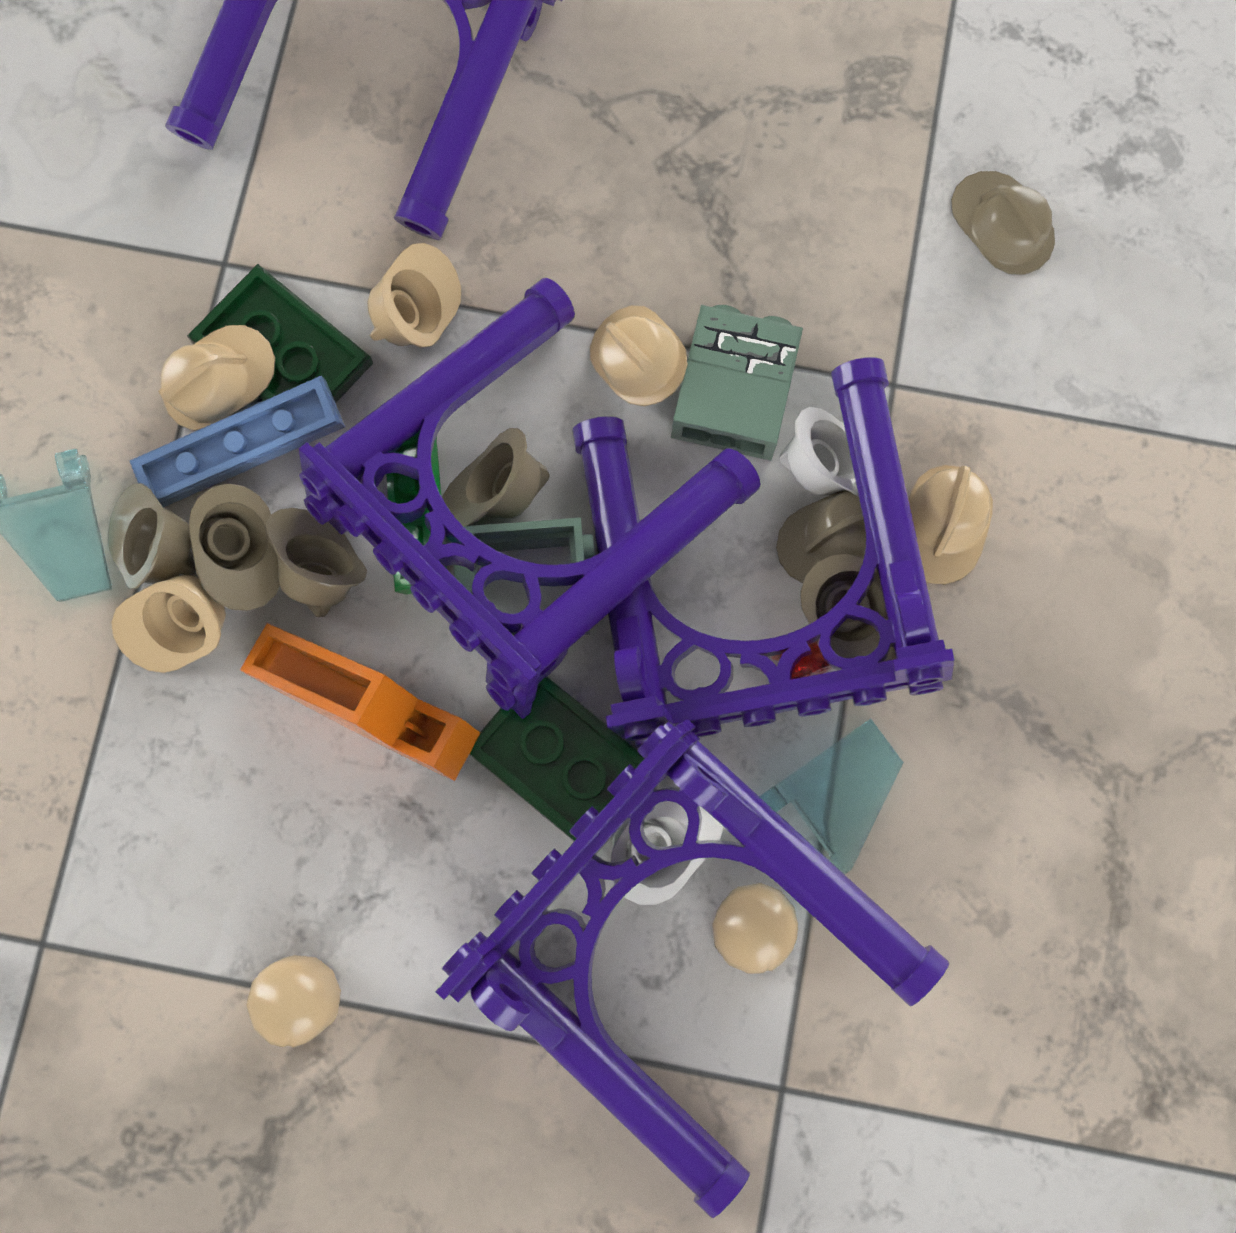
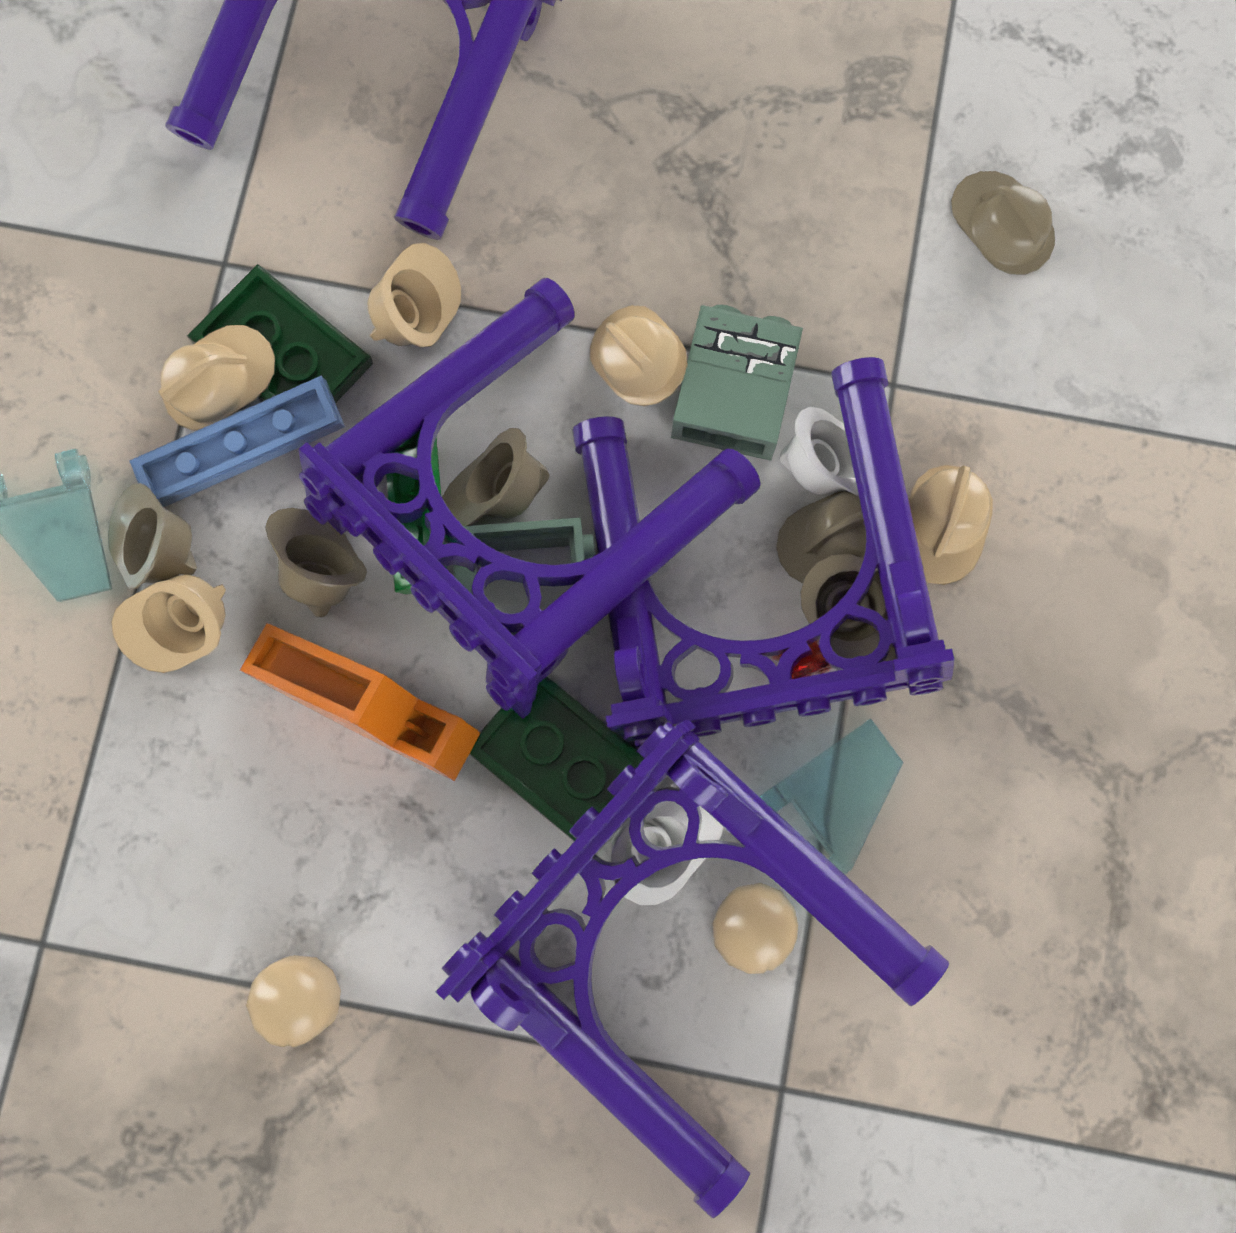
dark tan piece [189,484,280,611] -> none

